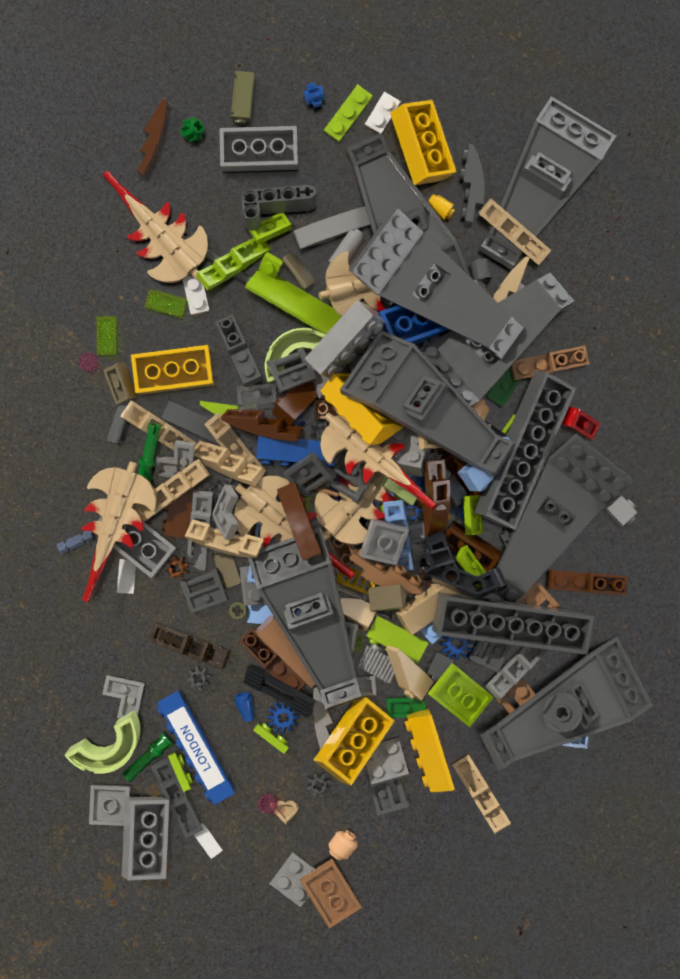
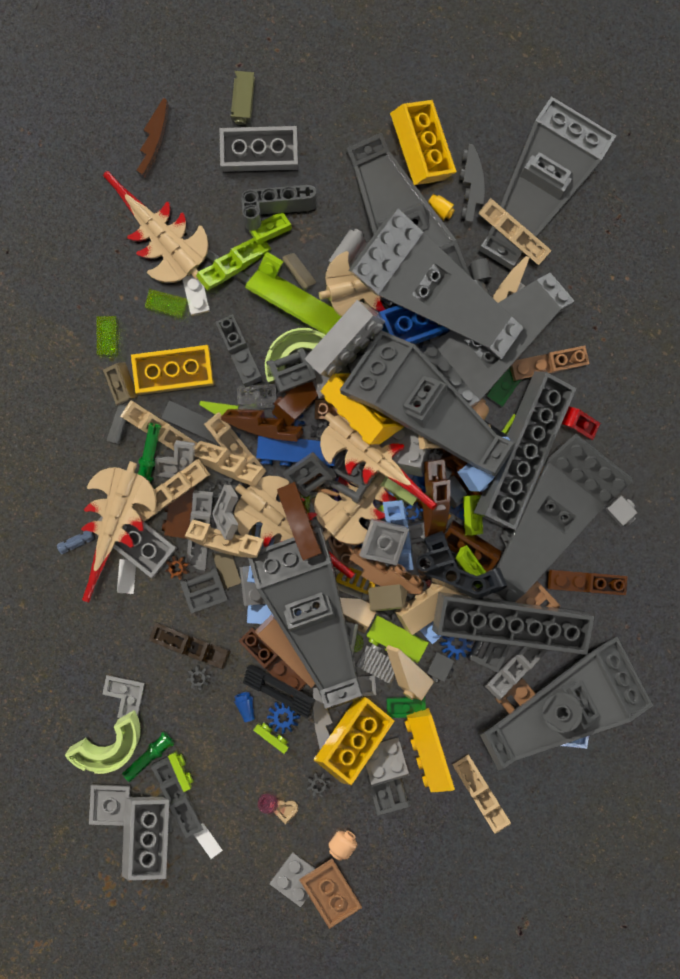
clear pink tile [78,352,99,372] -> none
brick [157,690,236,805] -> none
green gear [180,117,205,142] -> none
olive bush [229,602,247,619] -> none
light grey slope [293,206,371,249] -> none
blue gear [303,82,326,108] -> none
lime plate [324,84,373,143] -> none
white plate [365,92,401,134] -> none
lime plate [428,663,493,727] -> none

